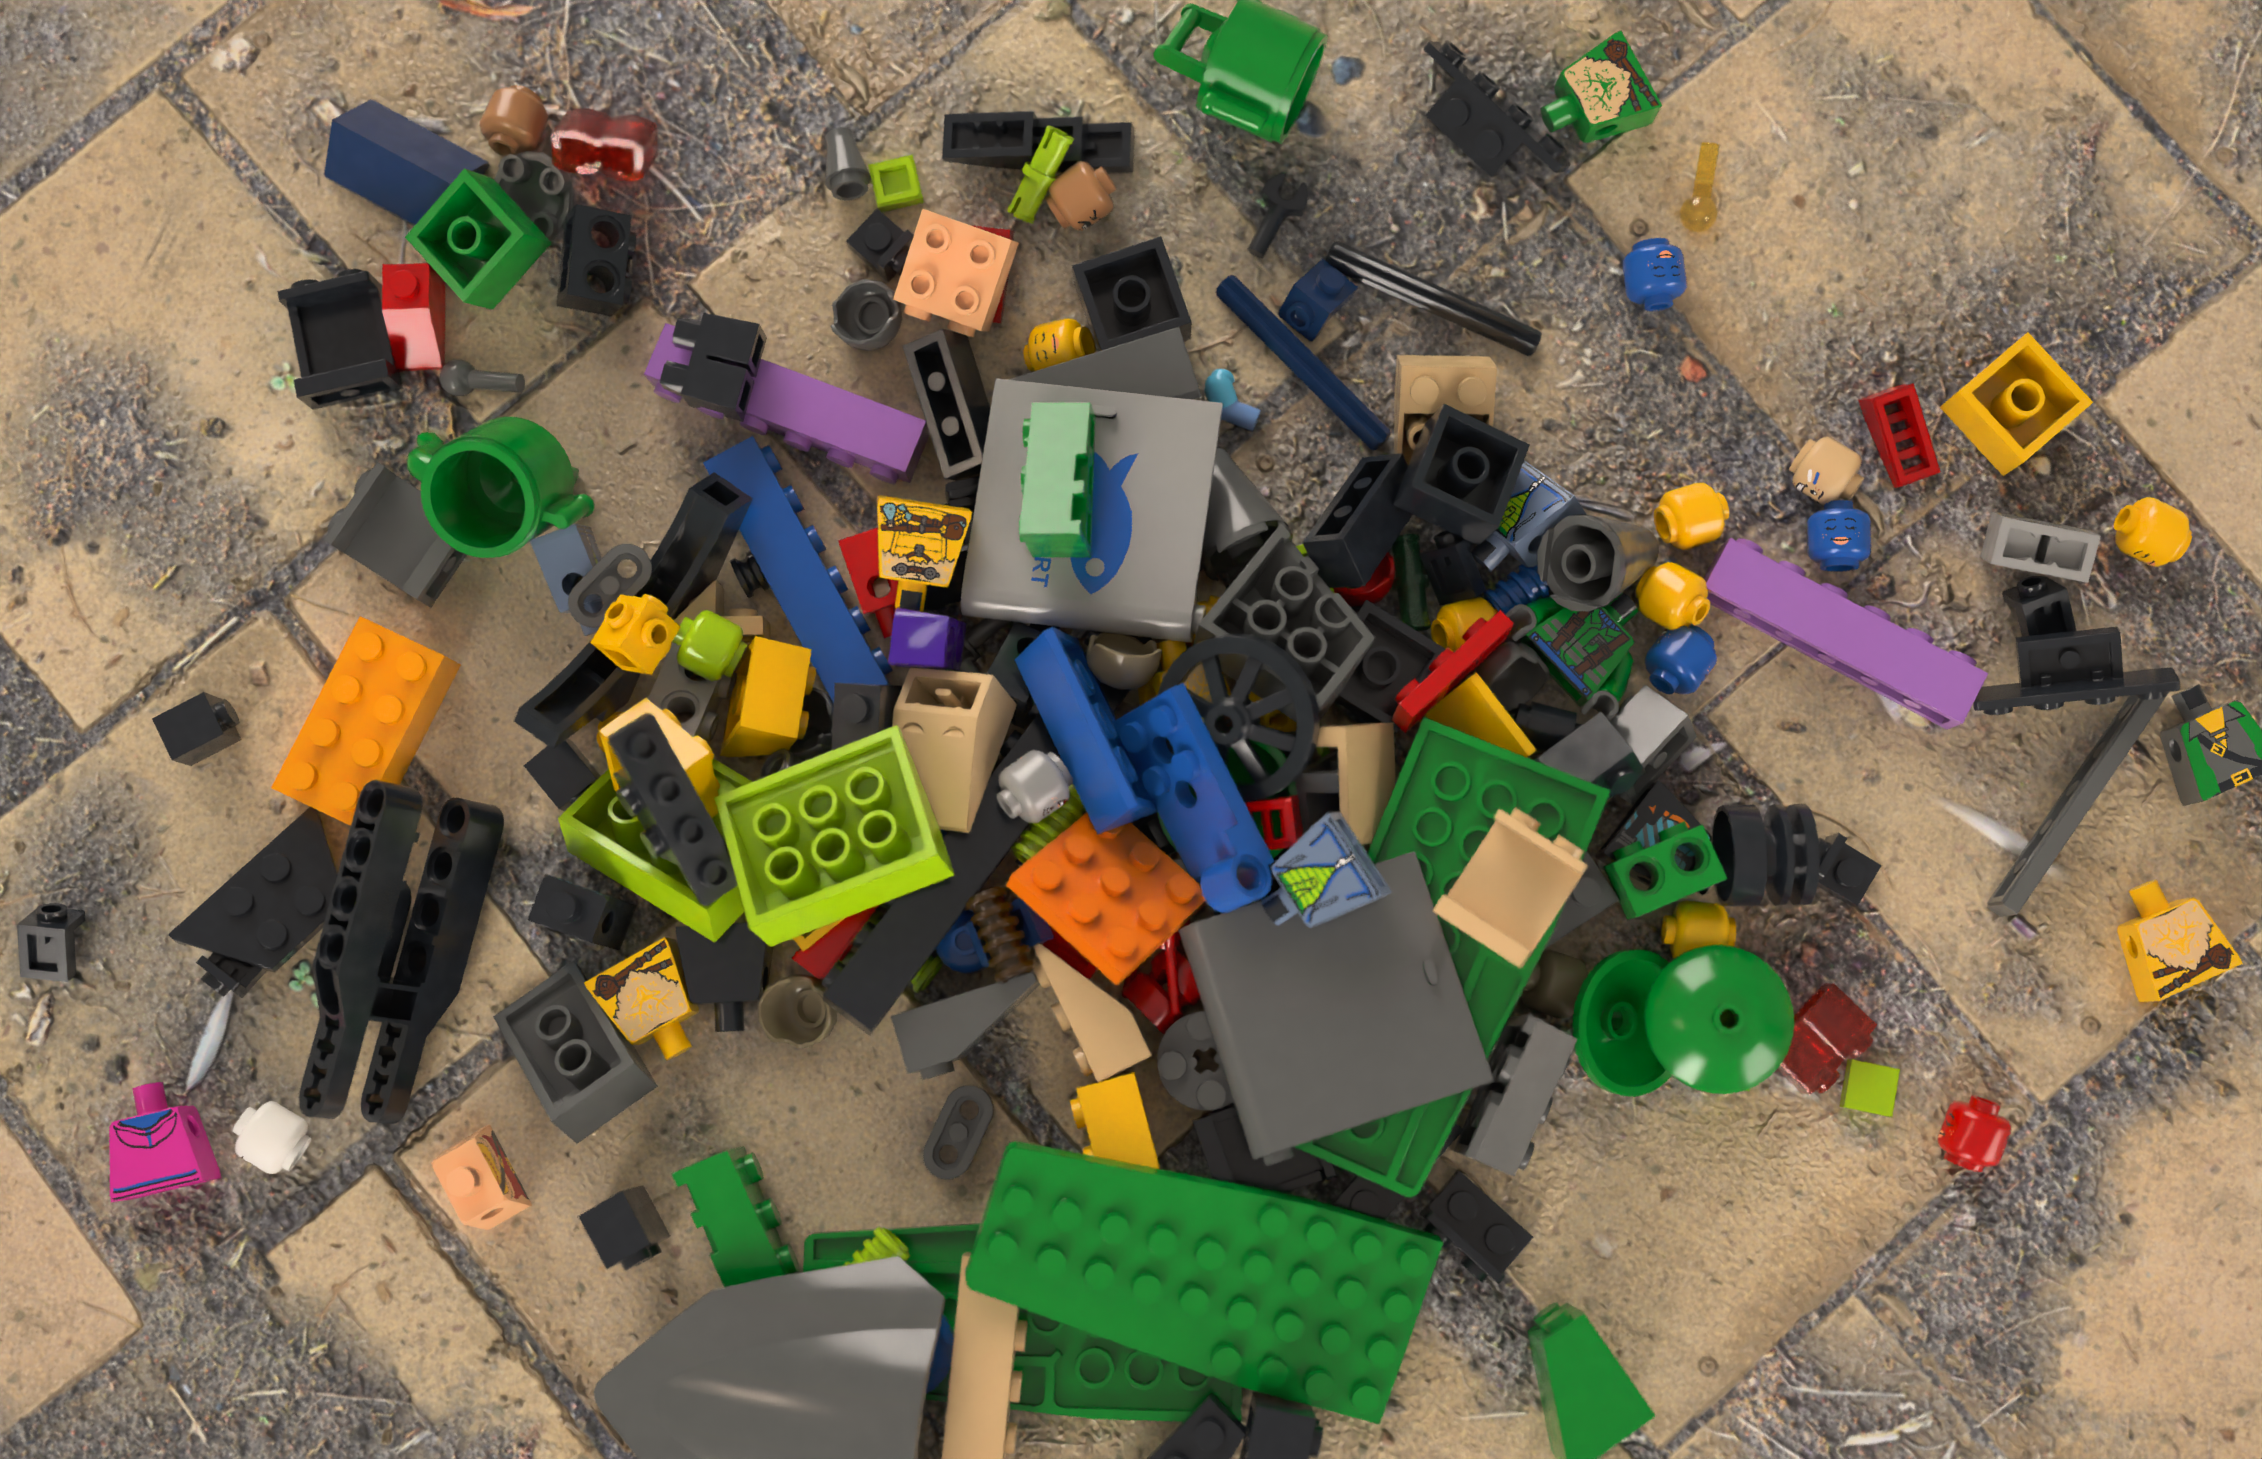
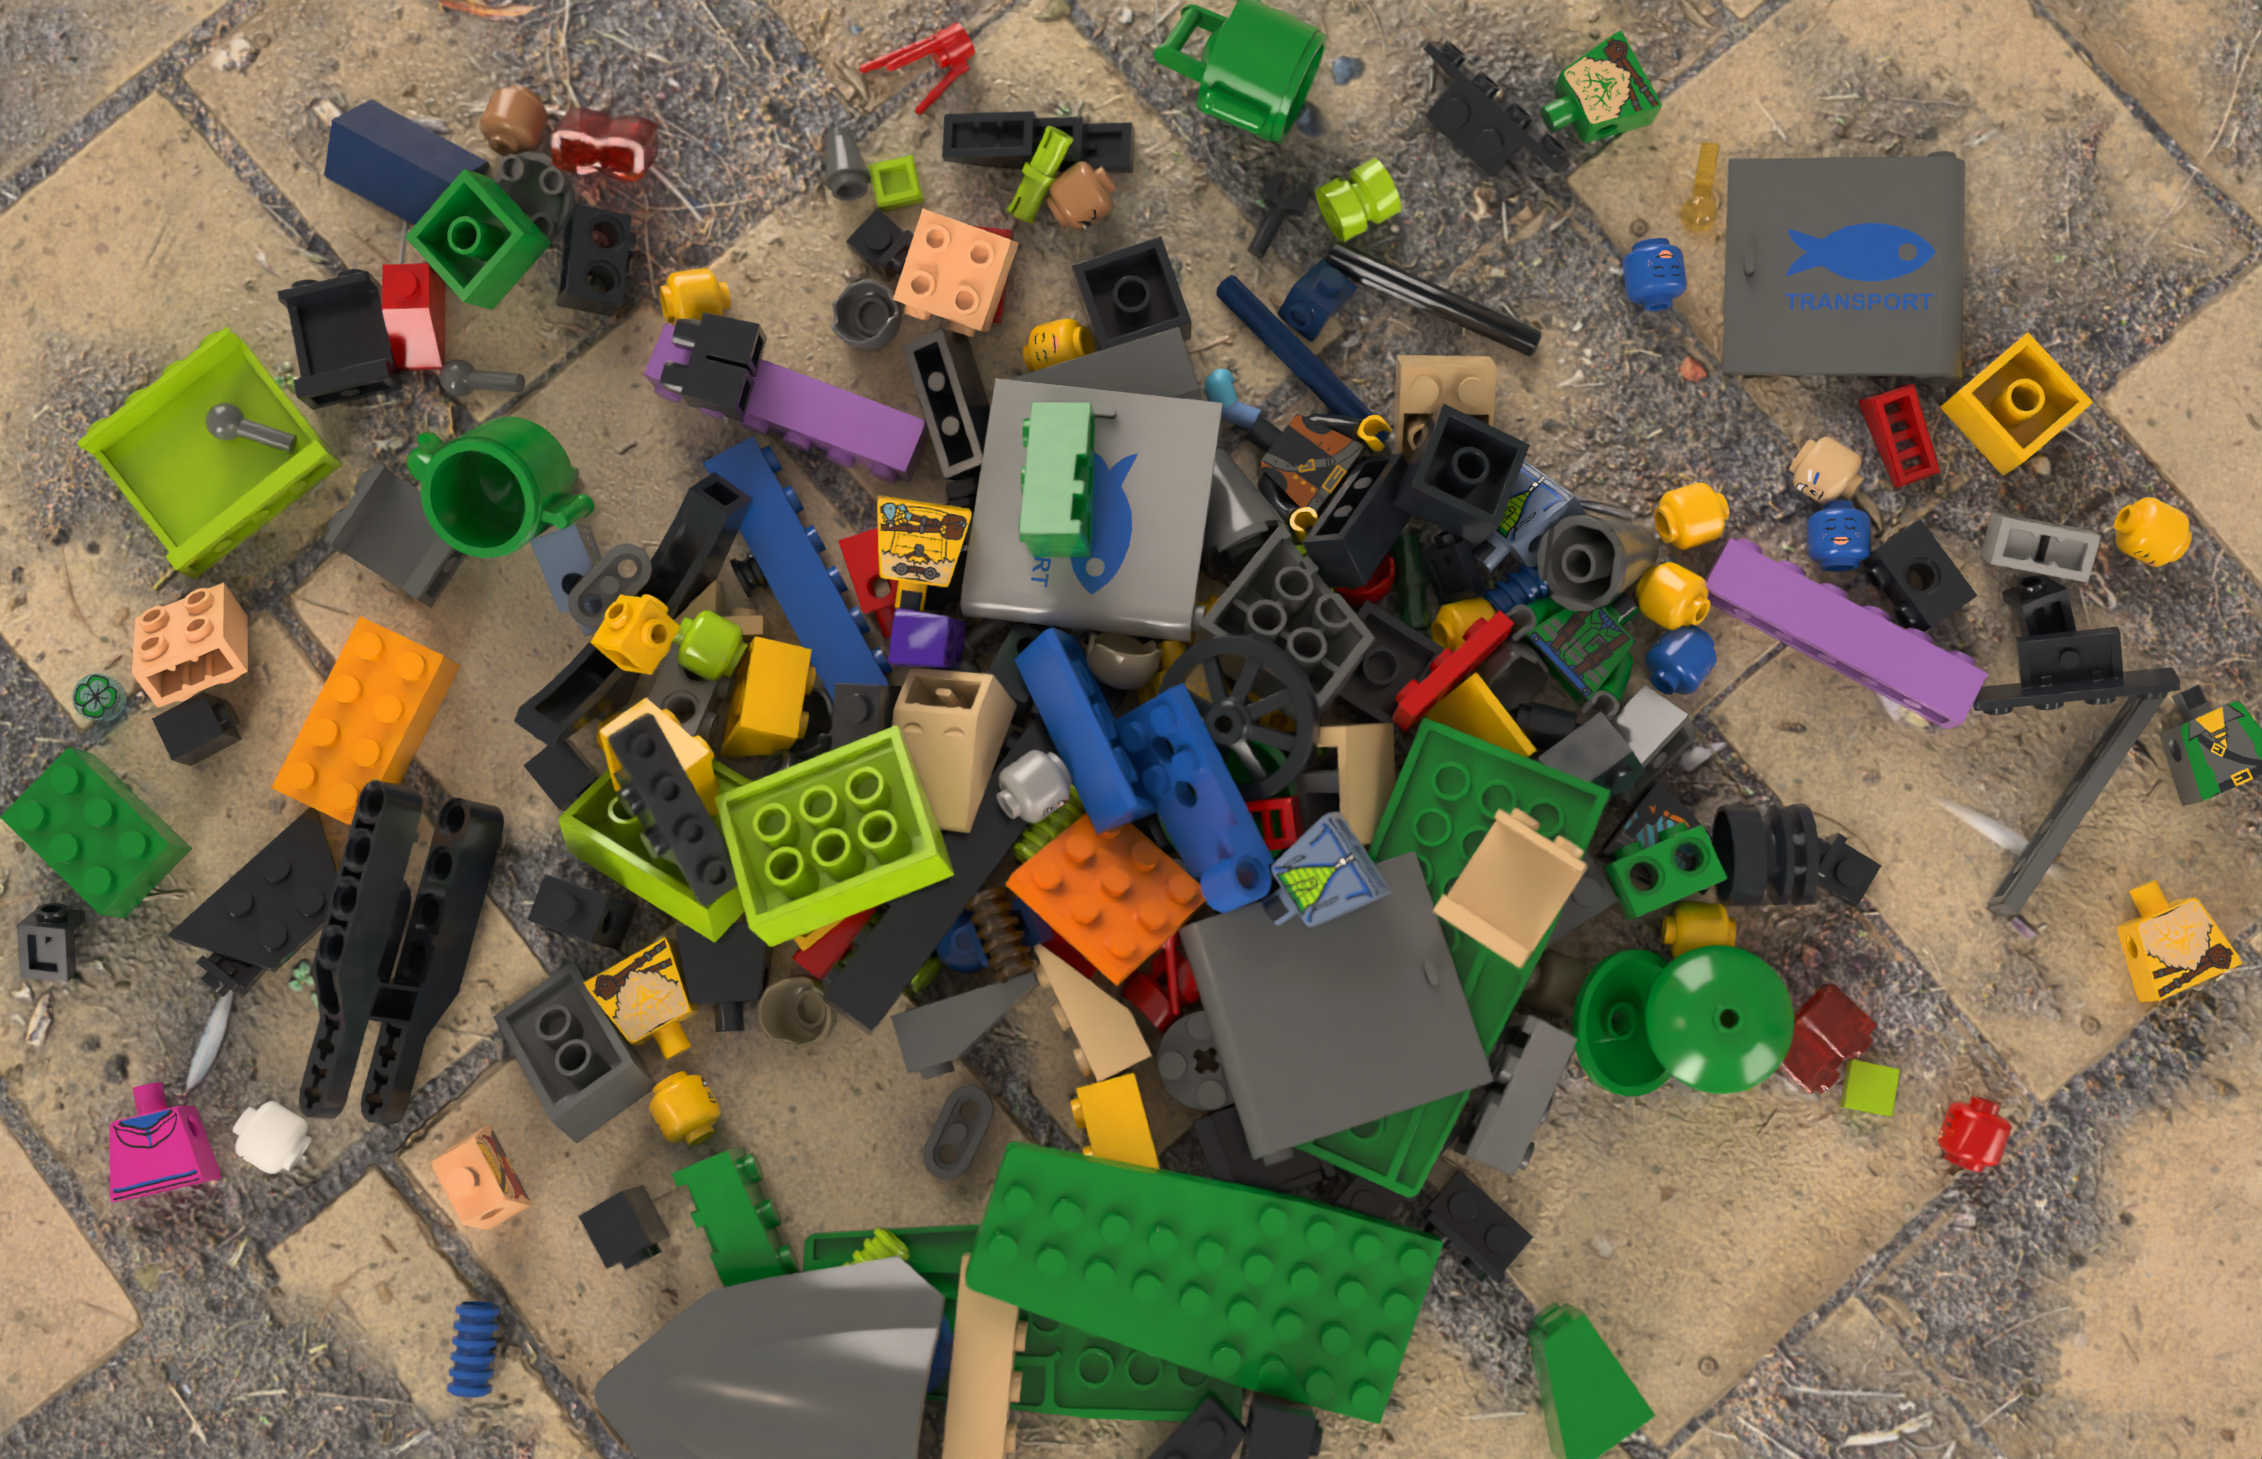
none -> green brick [0,747,192,918]
none -> clear light blue tile [72,673,126,722]
none -> lime panel [76,326,343,580]
none -> light nougat brick [132,582,248,708]
none -> dark grey bar [205,403,297,453]
none -> blue piece [447,1301,500,1397]
none -> yellow head [648,1071,722,1147]
none -> yellow head [659,268,731,326]
none -> red plant [859,22,975,115]
none -> torso [1246,413,1392,544]
none -> lime wheel [1315,158,1402,242]
none -> dark grey door [1722,151,1965,387]
none -> black brick [1862,519,1978,632]

